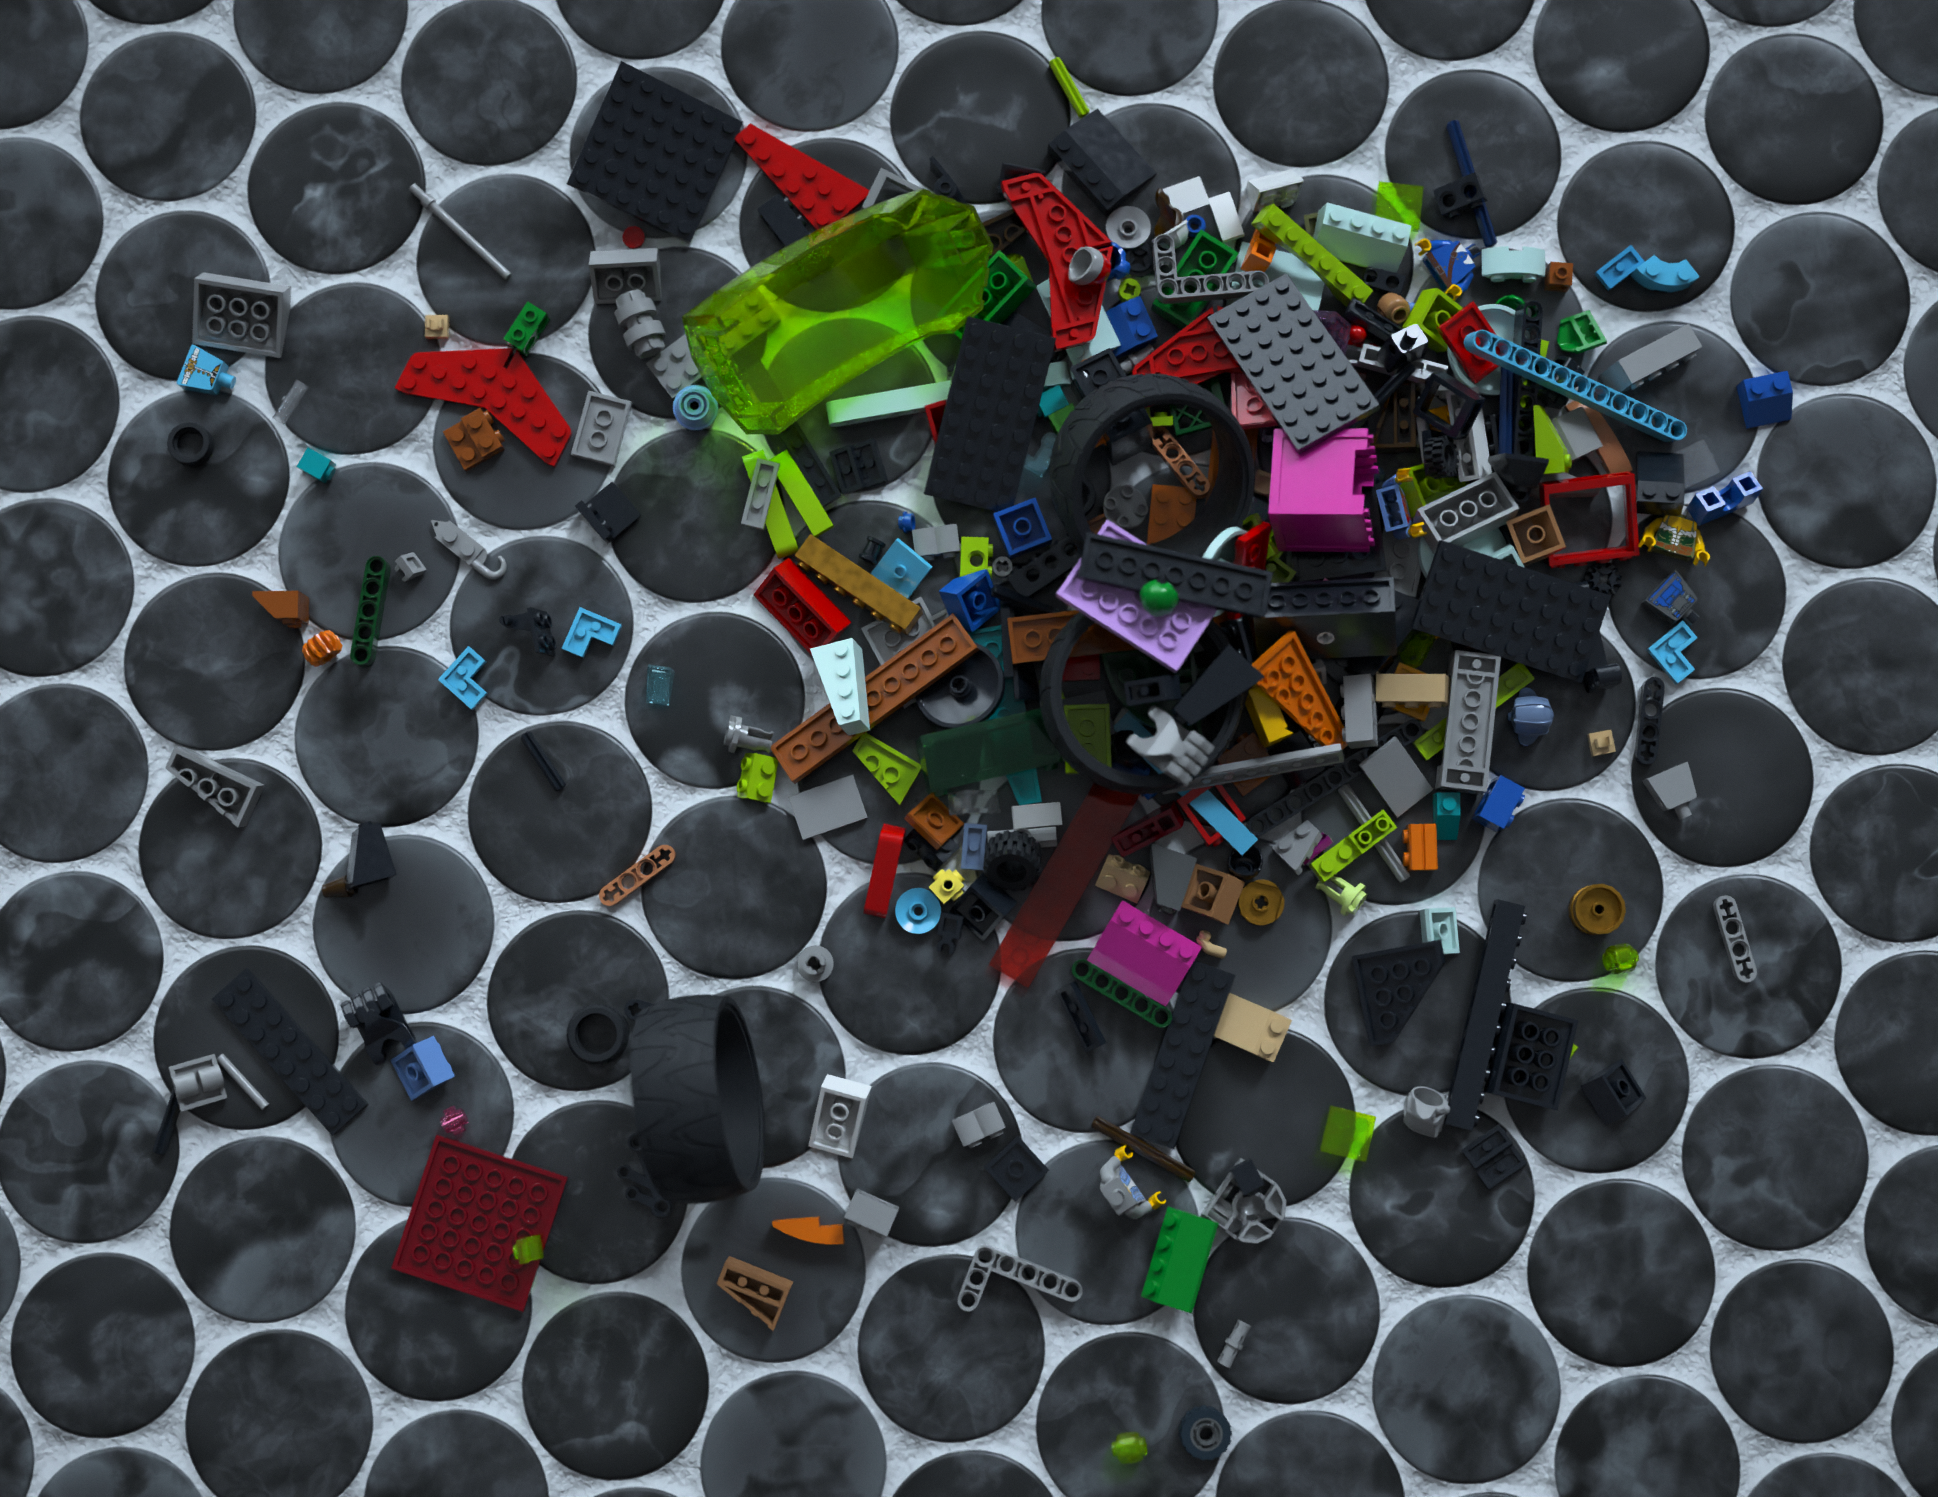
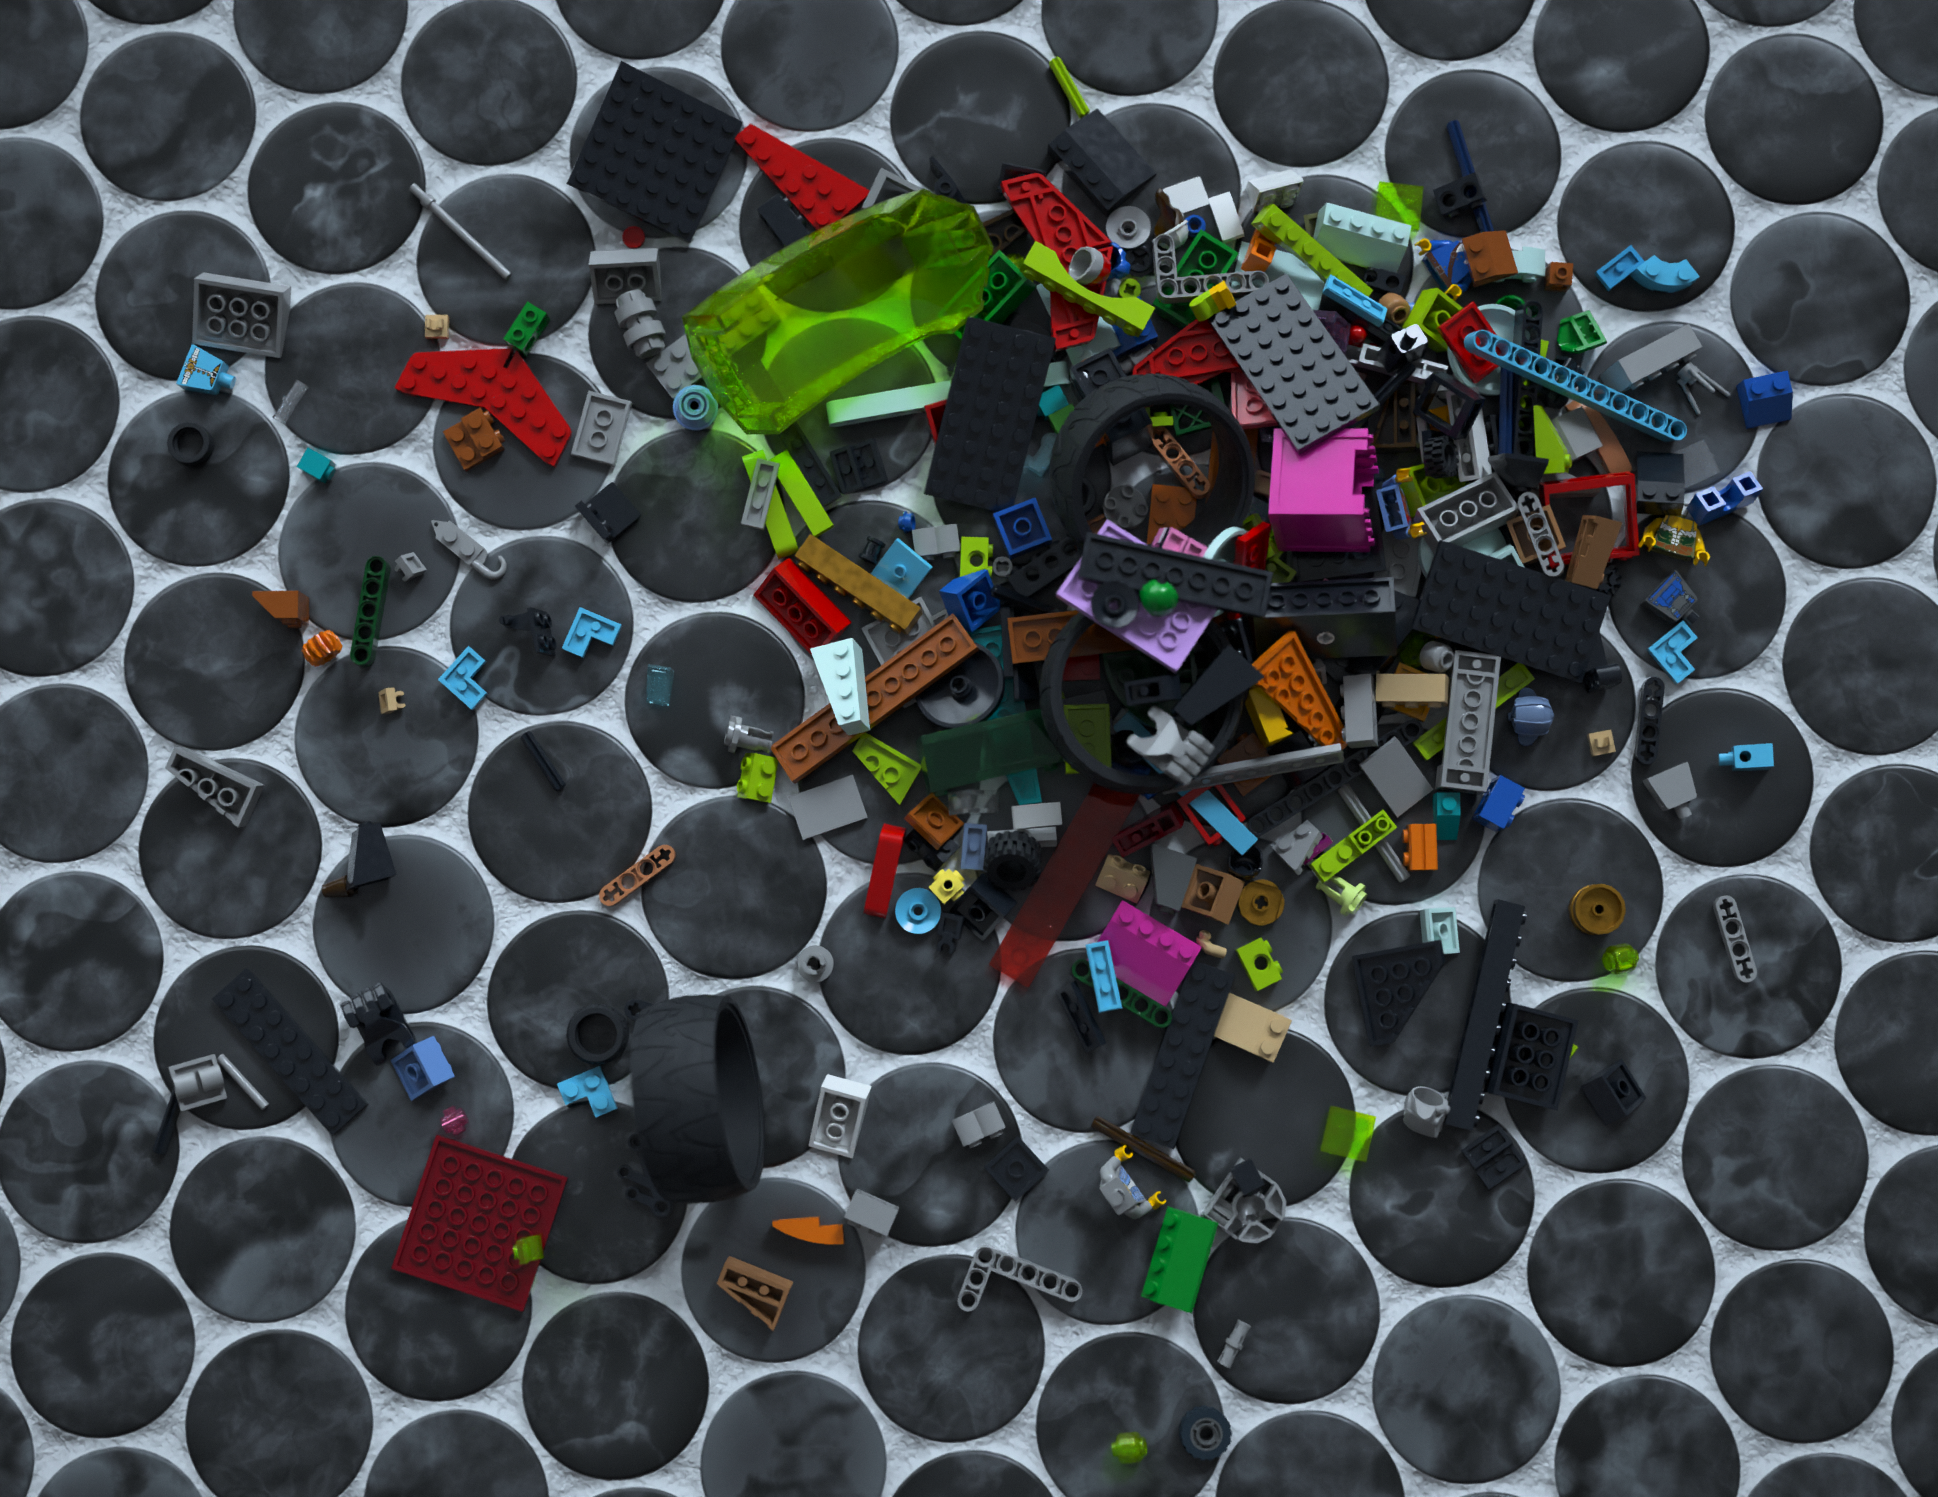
none -> tan tile [378,688,405,714]
none -> medium azure plate [557,1066,618,1118]
none -> lime arch [1019,241,1155,337]
none -> medium azure tile [1085,940,1122,1013]
none -> black dish [1091,581,1139,628]
none -> bright pink hips [1151,527,1207,557]
none -> leg [1189,281,1237,321]
none -> lime brick [1235,937,1283,991]
none -> medium azure tile [1322,274,1387,327]
none -> light grey head [1420,641,1454,673]
none -> dark orange slope [1462,230,1518,287]
none -> light grey beam [1518,492,1564,577]
none -> medium nougat wedge [1565,515,1622,589]
none -> light grey plant [1677,362,1730,415]
none -> medium azure torso [1718,743,1774,771]

